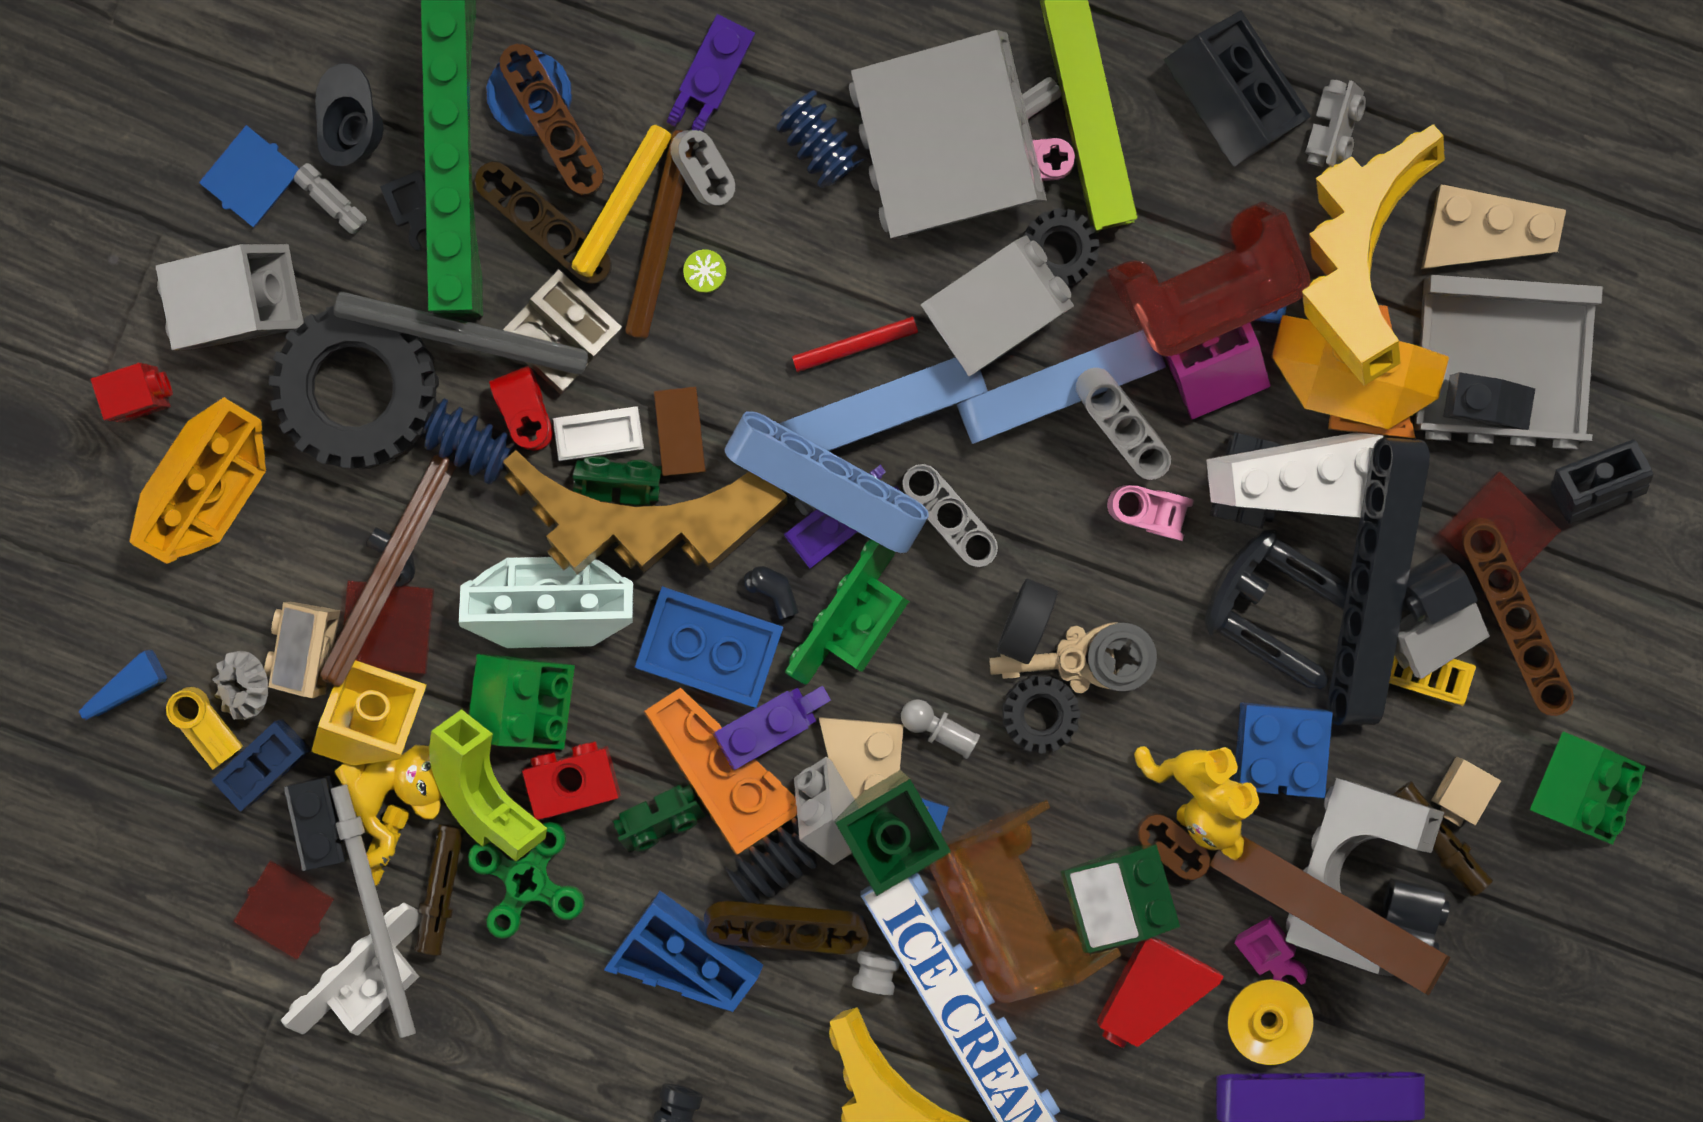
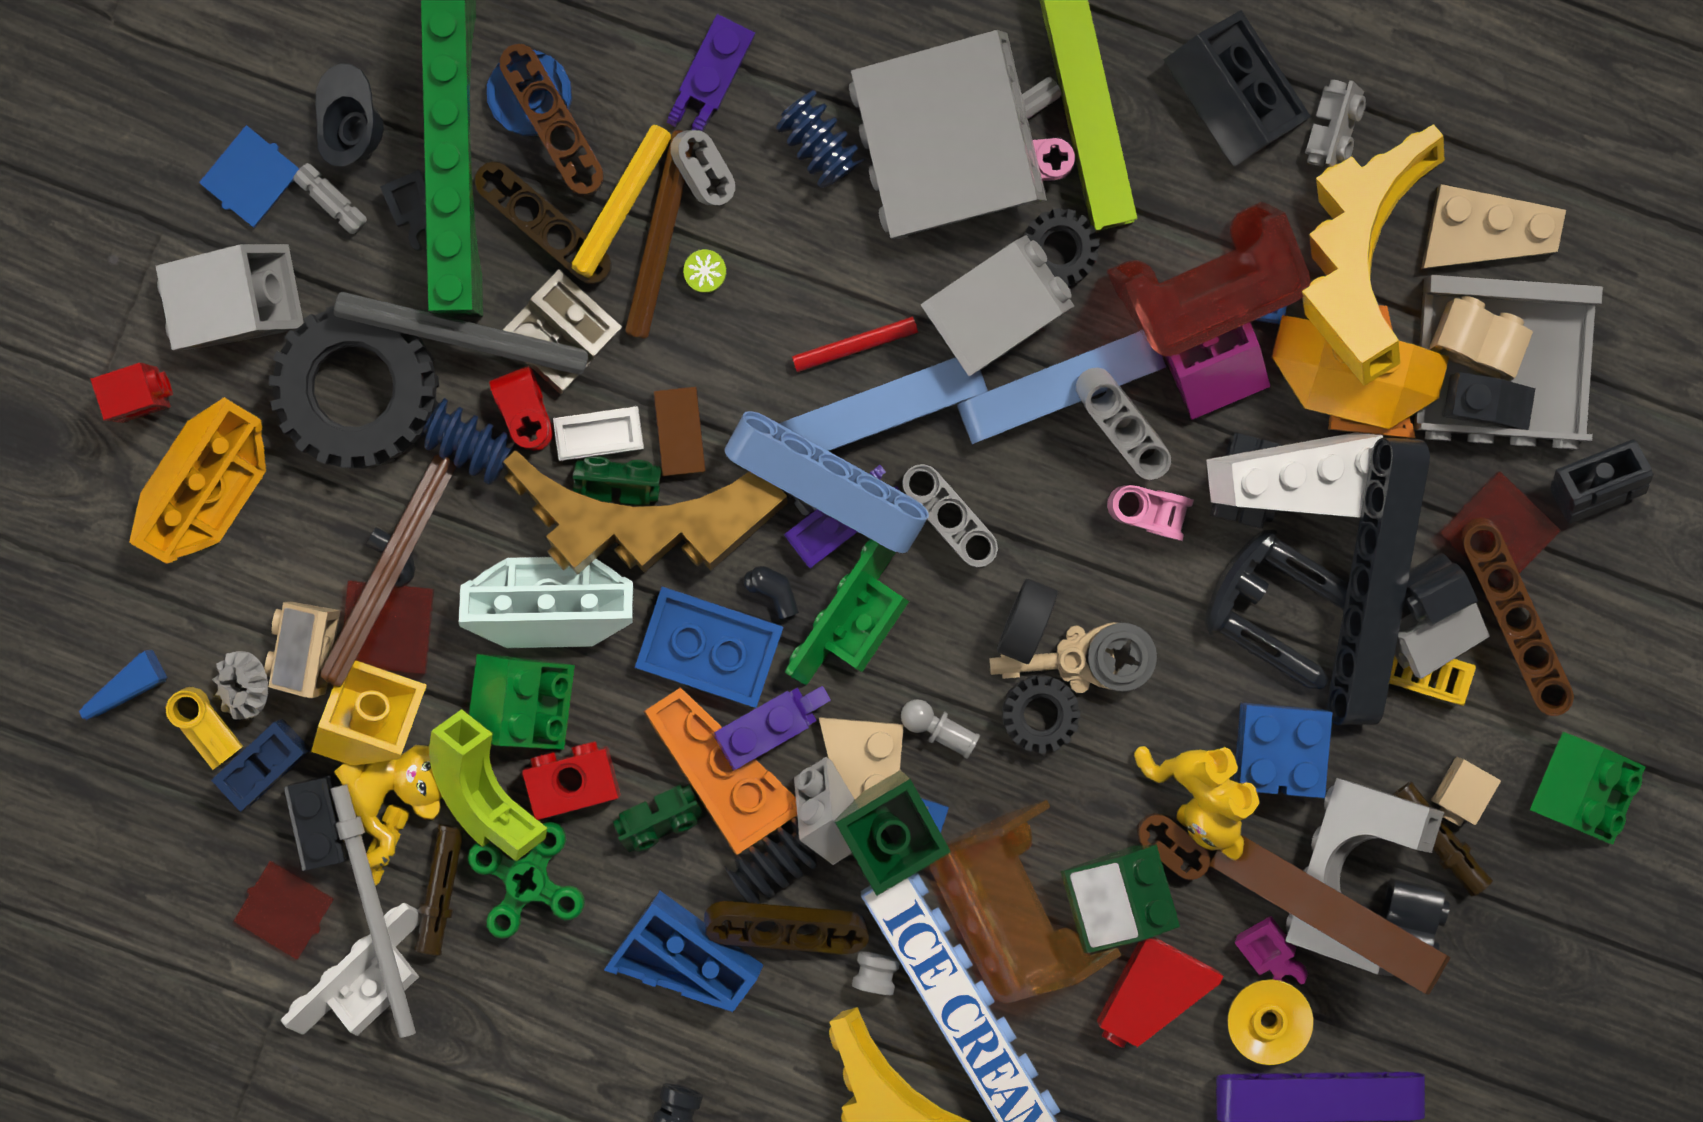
none -> tan brick [1429,296,1533,381]

